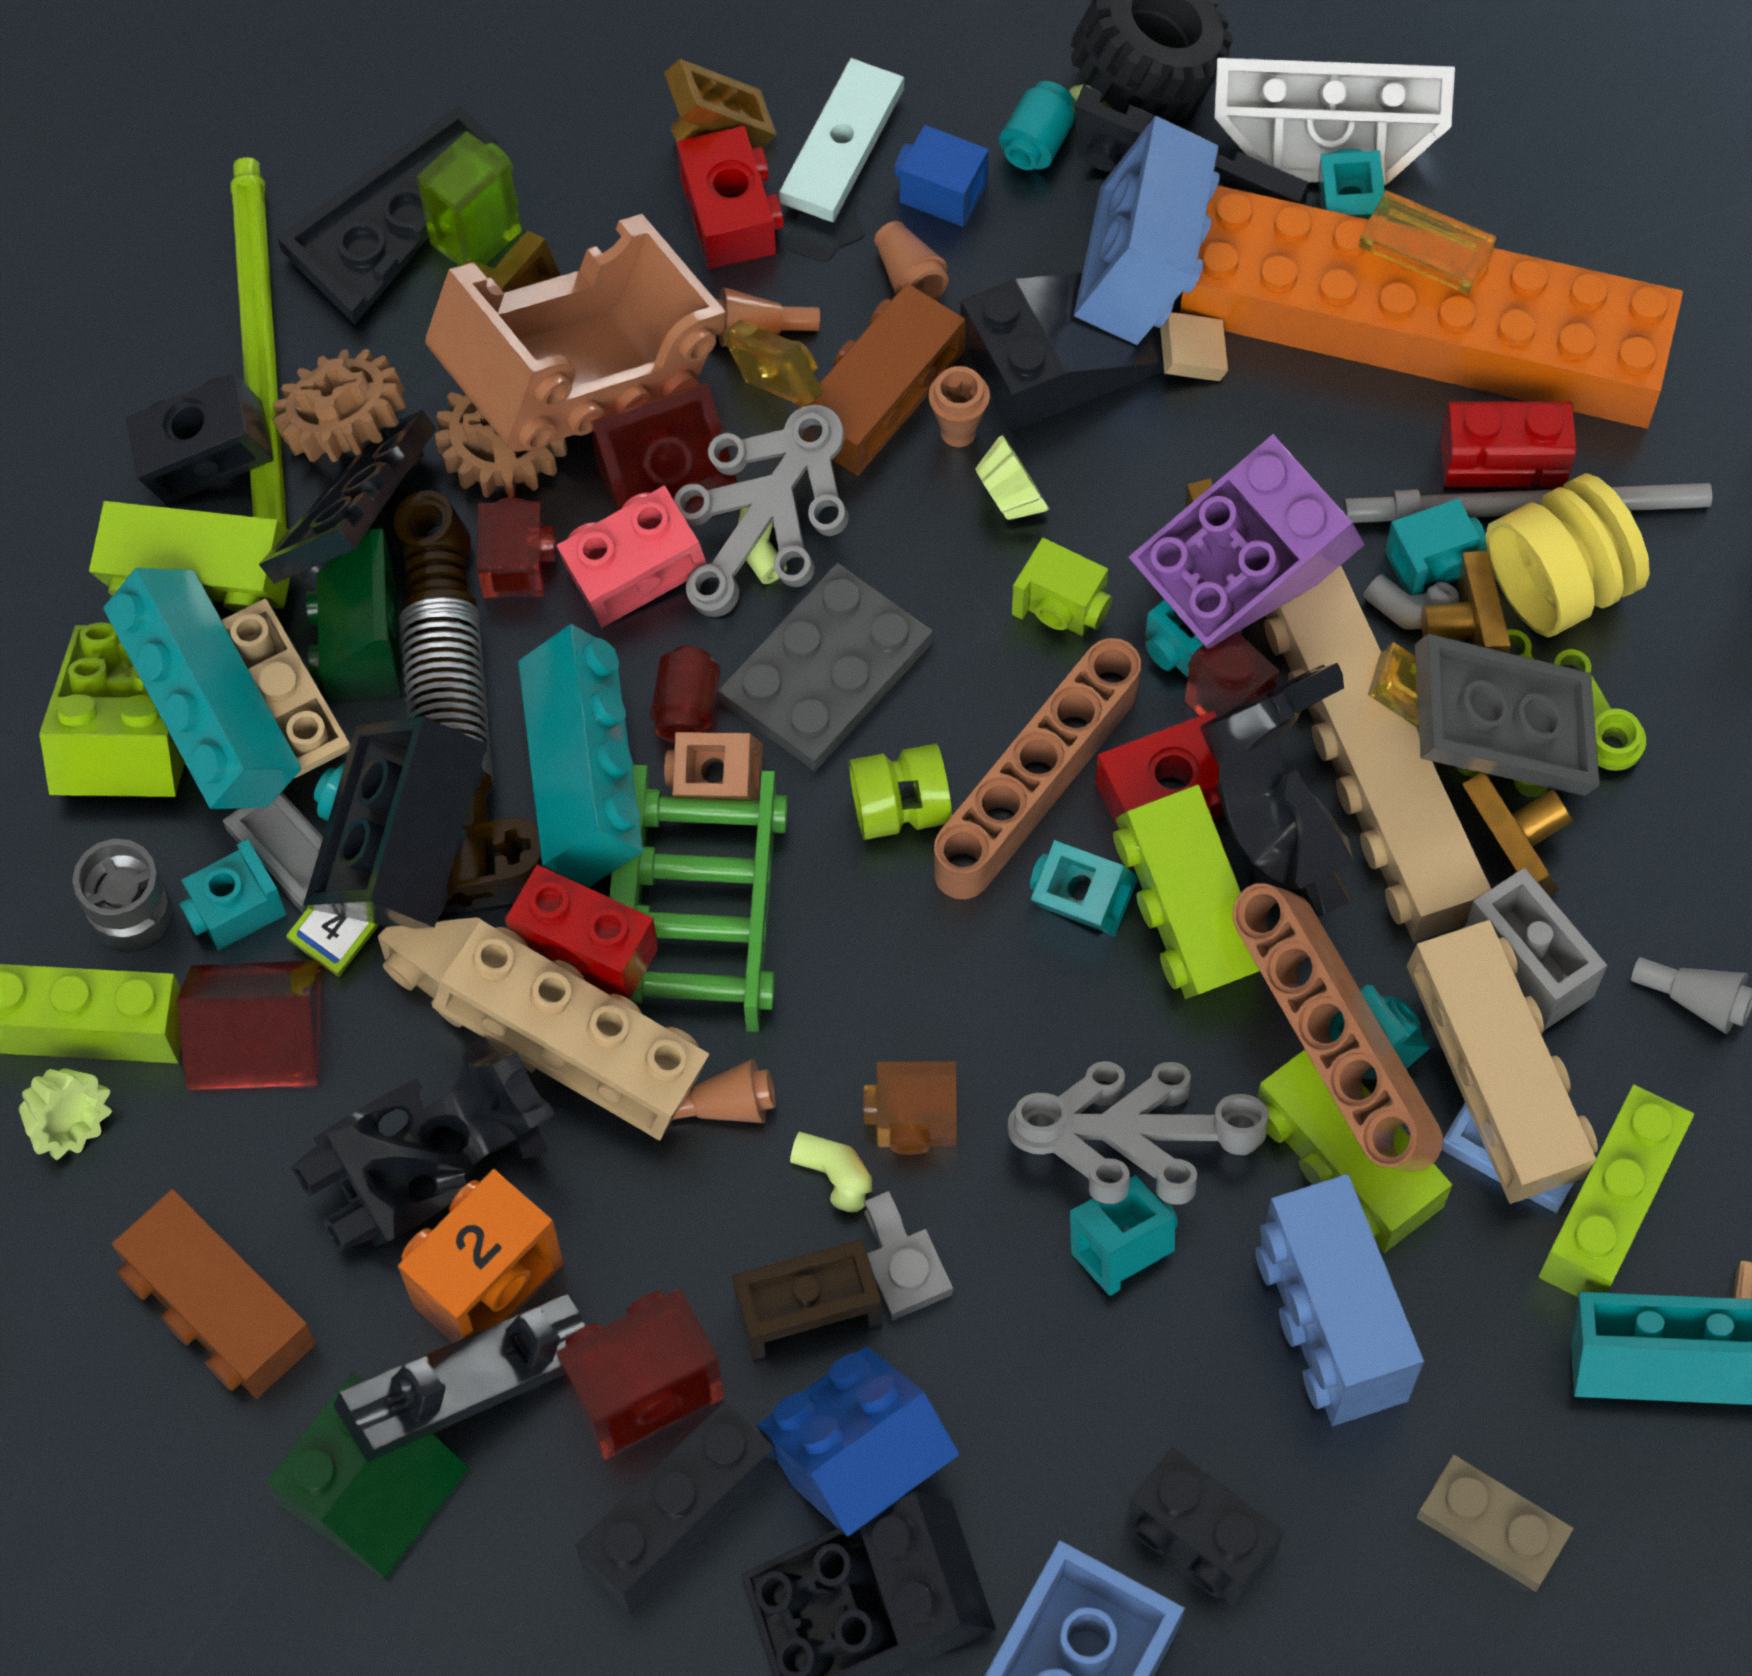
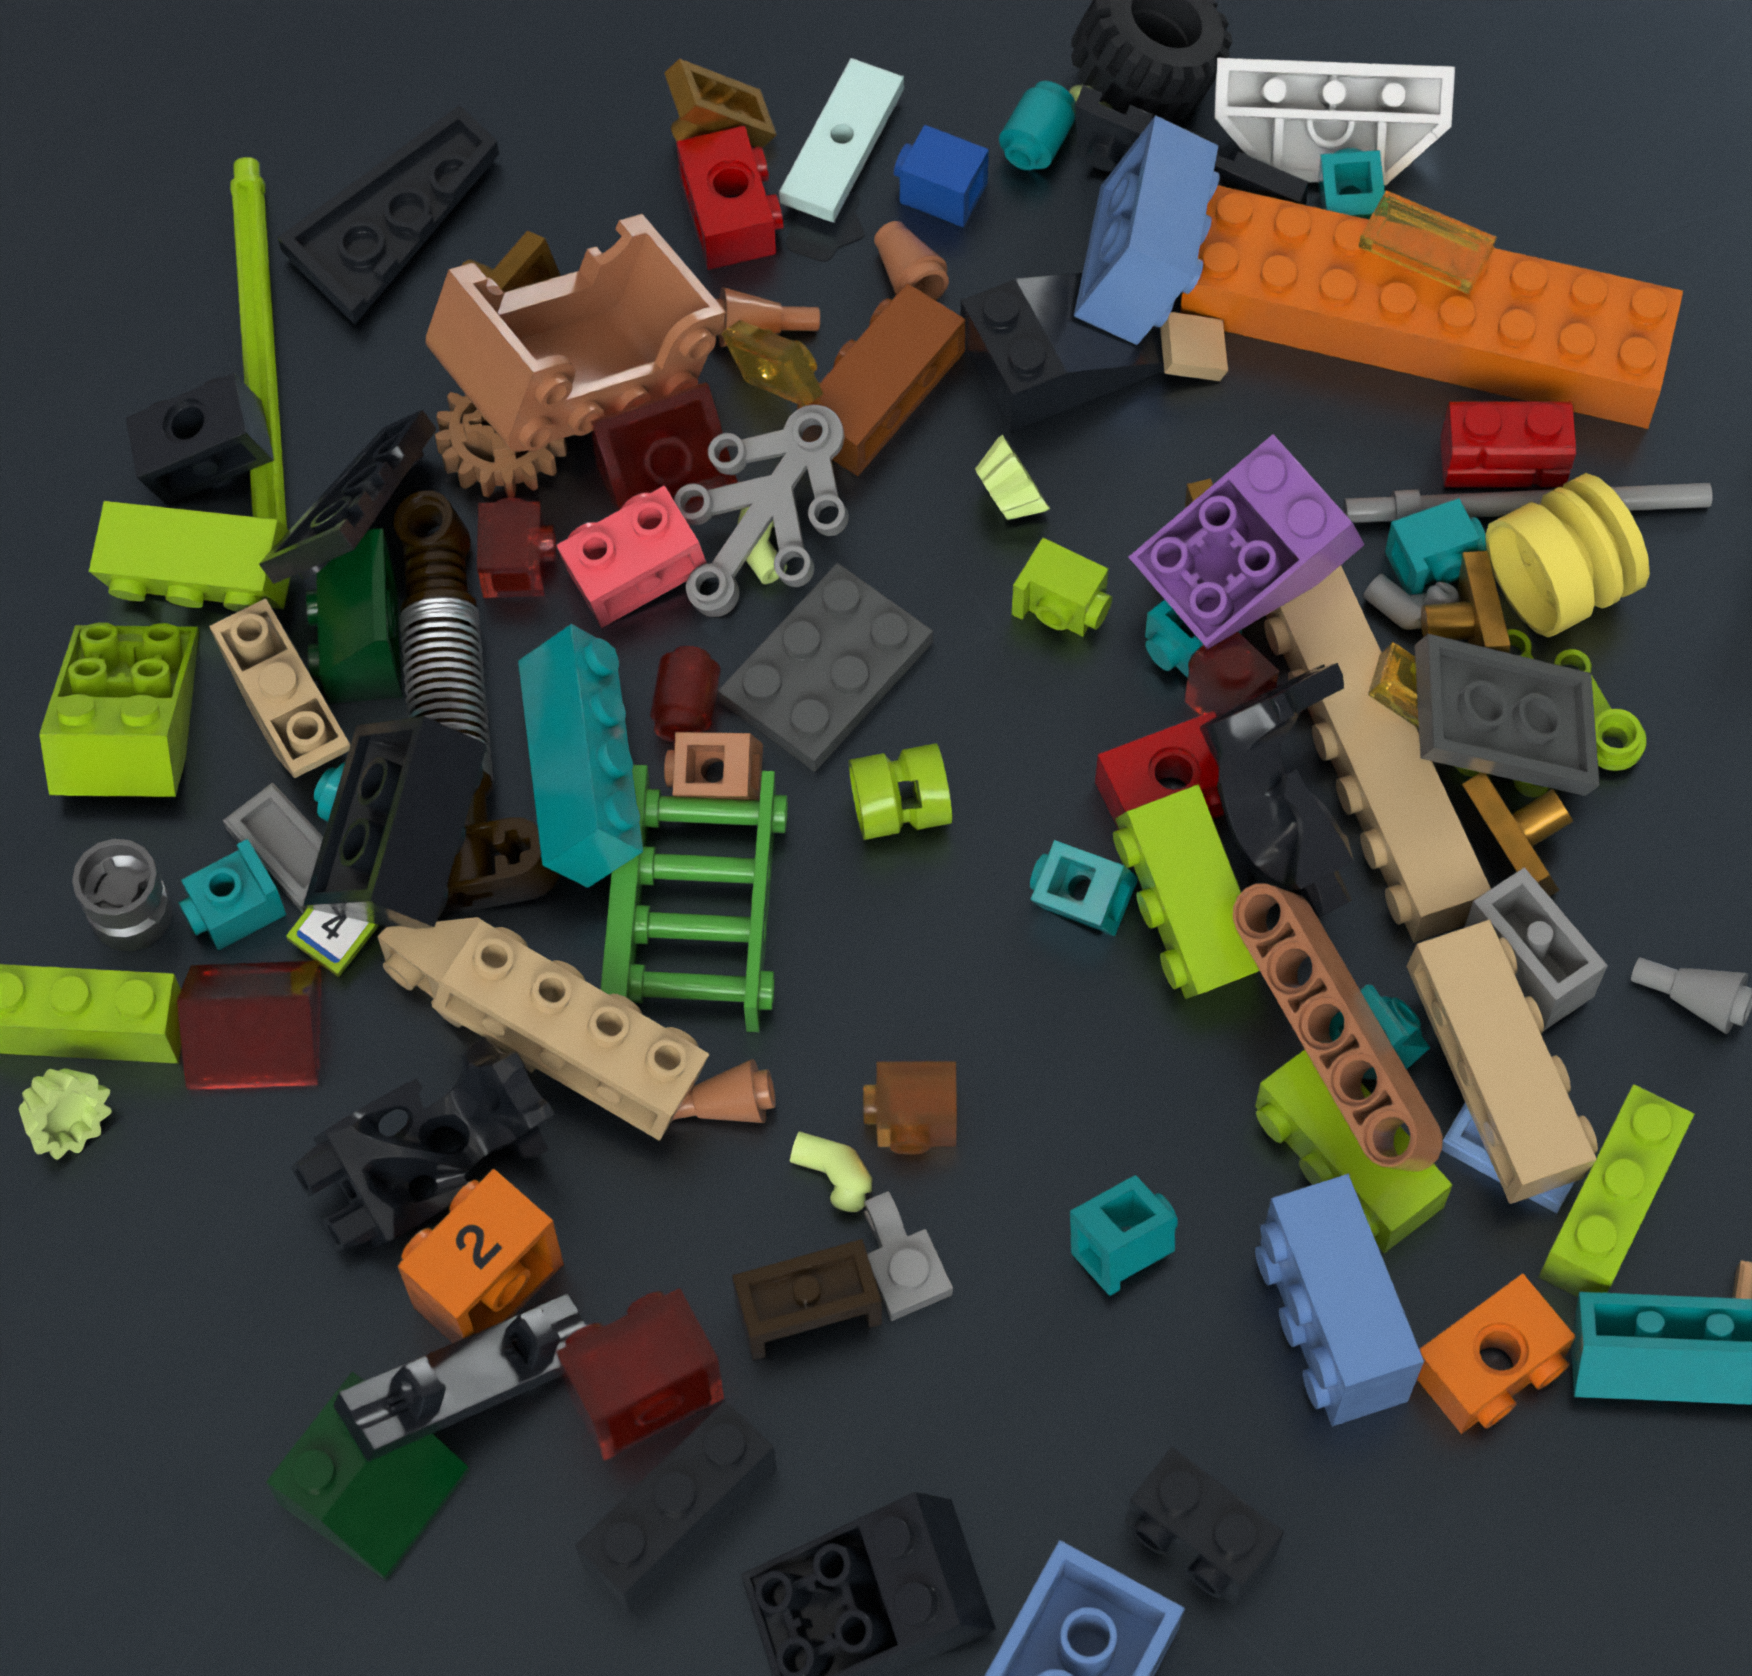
teal brick [103,568,302,809] -> none
dark orange brick [111,1189,316,1400] -> none
medium nougat gear [273,349,406,462] -> none
clear neon green brick [417,131,522,266] -> none
red brick [505,865,658,1000] -> none
blue brick [756,1346,960,1537] -> none
nougat cone [929,366,990,447] -> none
nougat beam [934,638,1141,899] -> none
light grey plant [1008,1061,1268,1205] -> none
dark tan plate [1416,1455,1574,1592] -> none
none -> orange brick [1417,1273,1576,1434]

